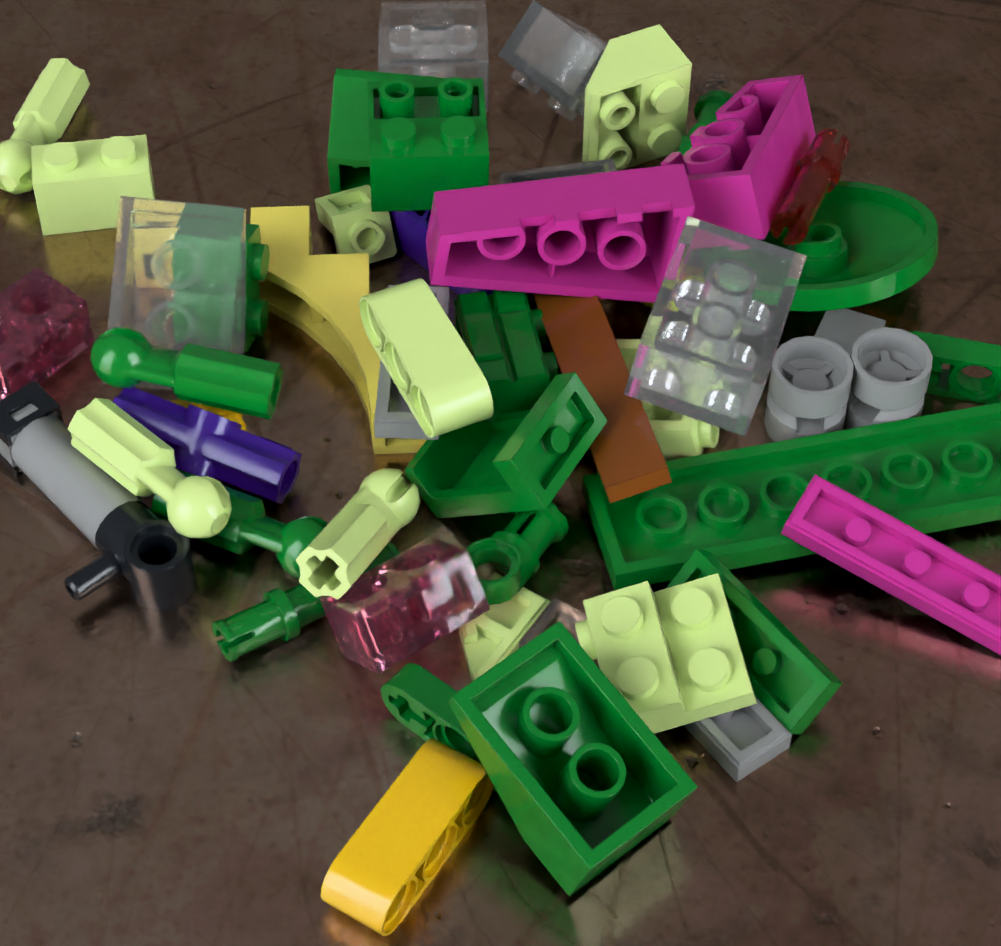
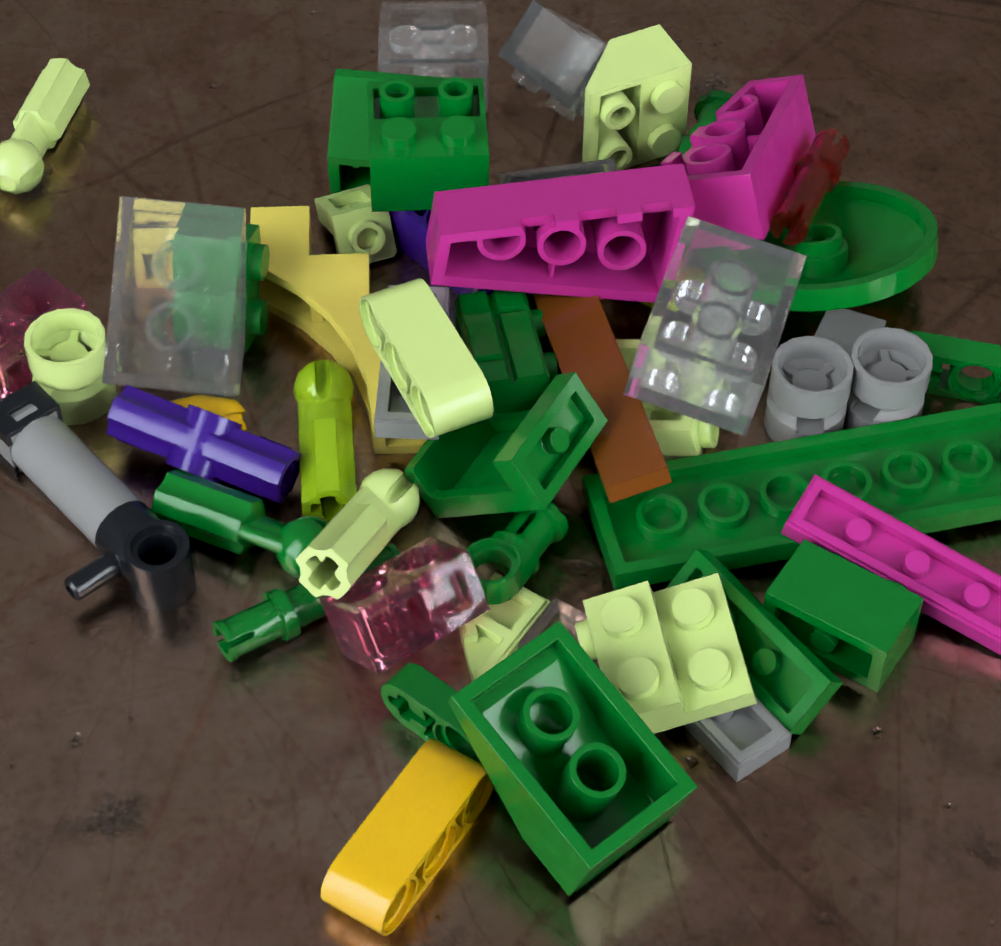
yellowish green brick [31,134,158,236] -> none
yellowish green piece [67,398,232,538] -> none
green piece [90,327,283,420] -> none
none -> yellowish green wheel [24,308,116,425]
none -> lime piece [293,360,357,523]
none -> green brick [763,539,924,693]

